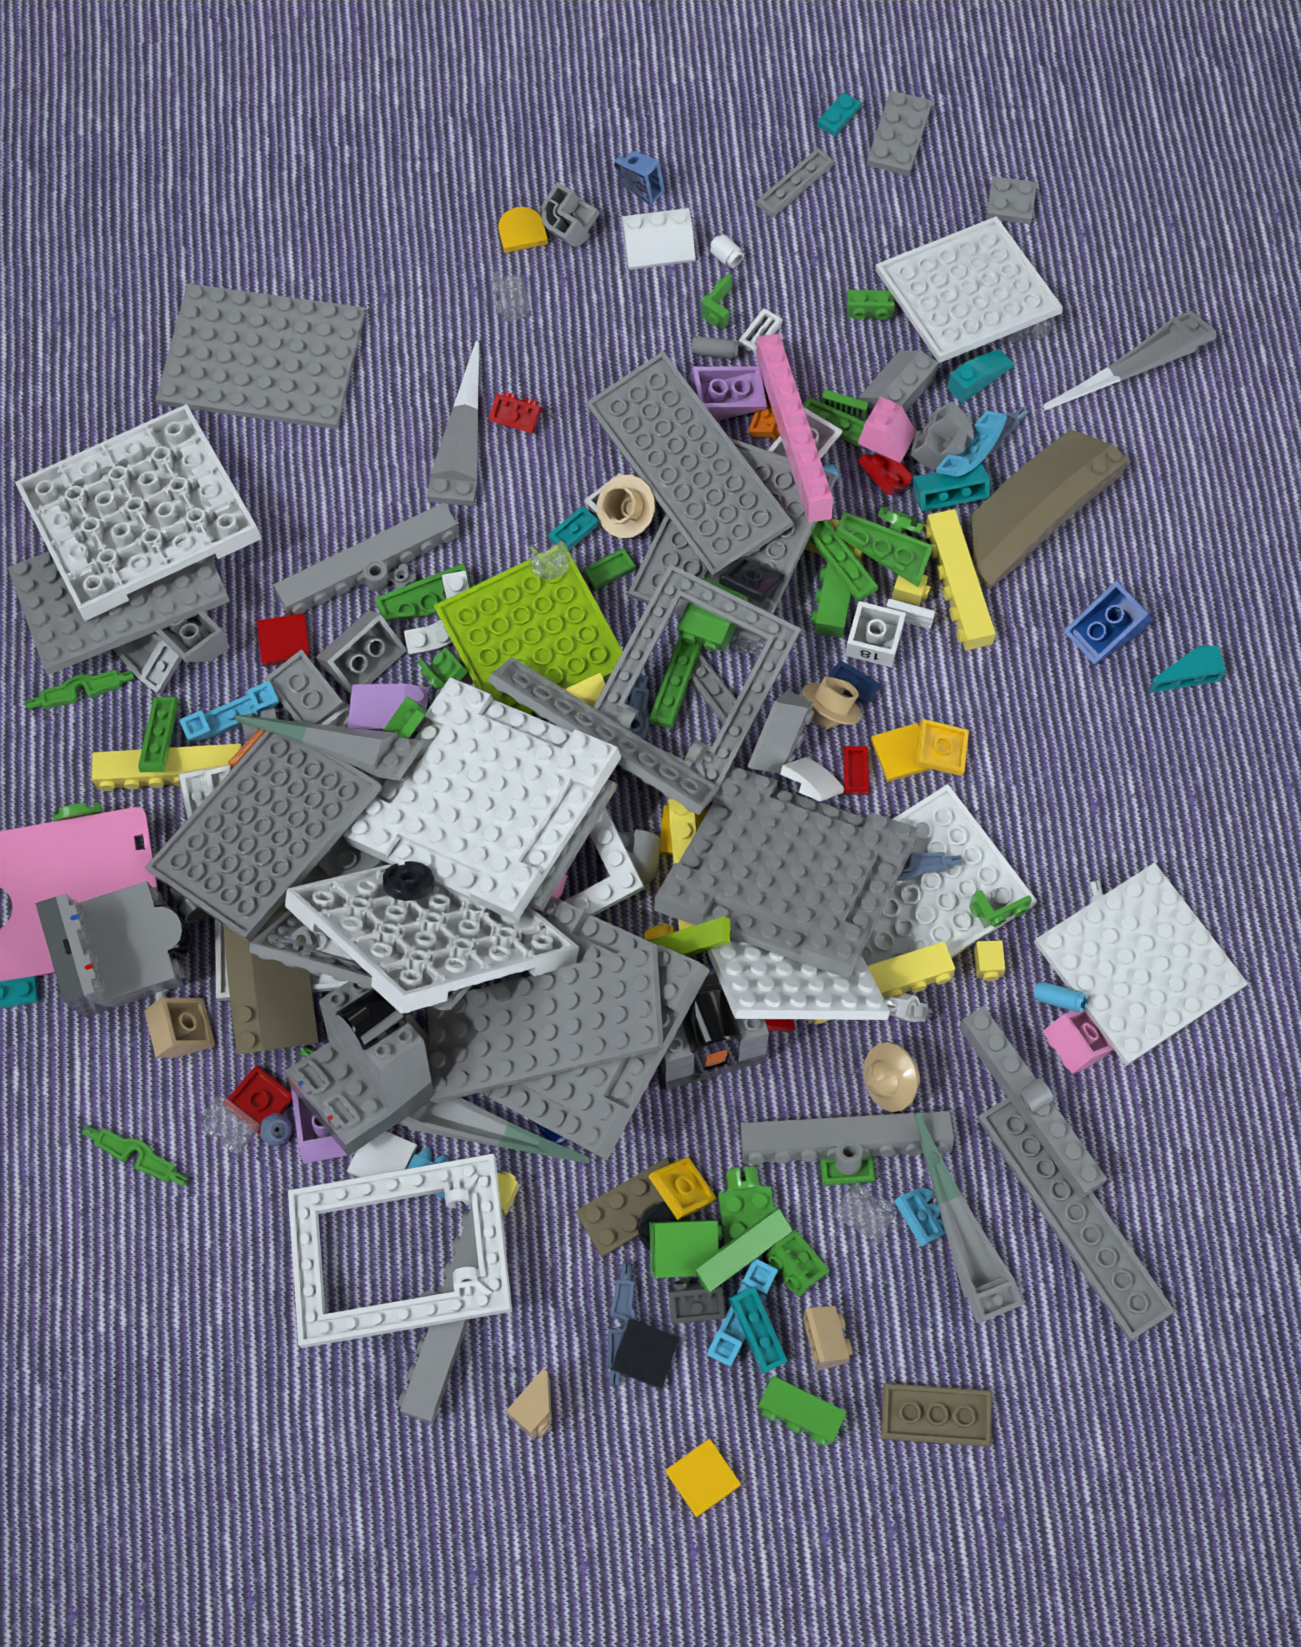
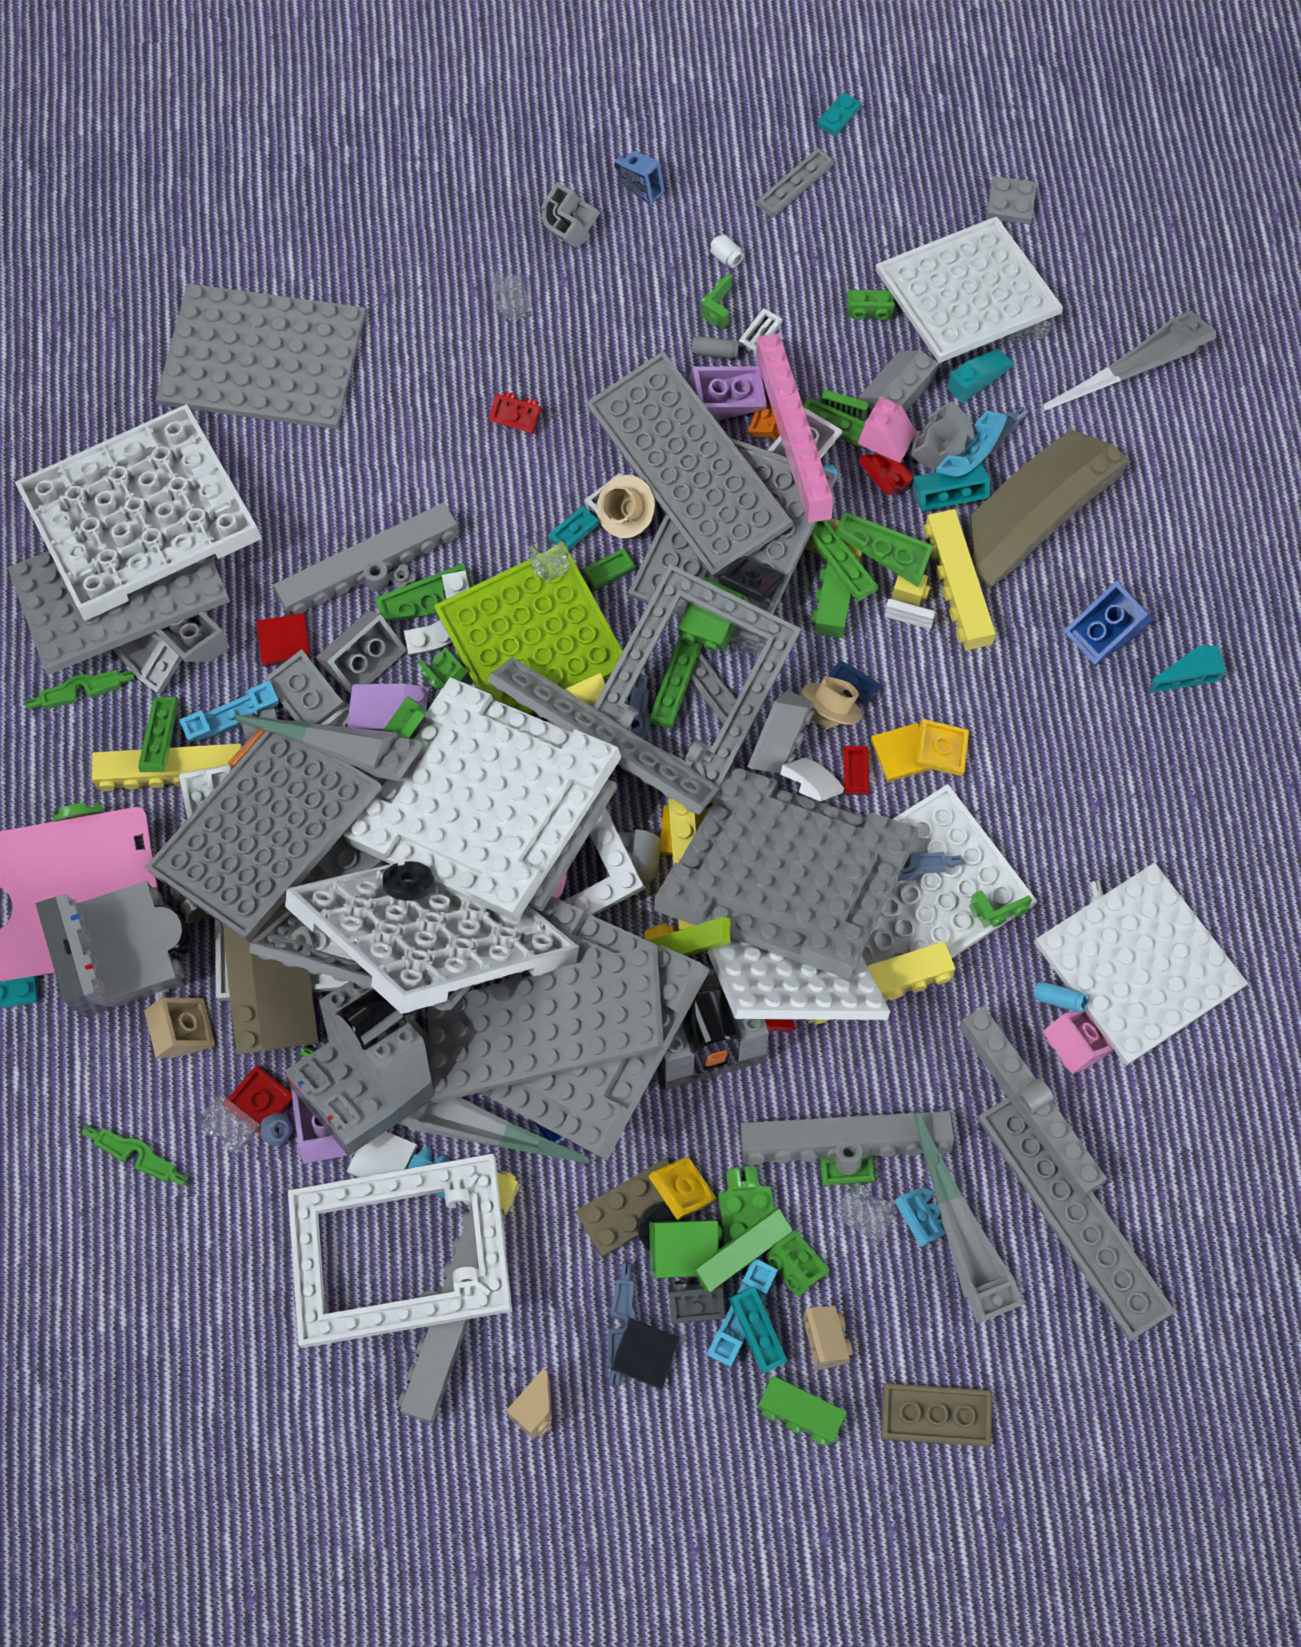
light grey plate [427,341,479,506] -> none
yellow tile [498,207,548,253] -> none
white slope [622,208,695,270] -> none
yellow tile [665,1438,741,1518] -> none
white brick [845,601,906,667] -> none
tan helmet [863,1042,920,1112] -> none
light grey plate [867,90,933,176] -> none
bright green tile [877,506,925,534] -> none
white piece [884,994,933,1022] -> none
light yellow brick [974,940,1005,981] -> none

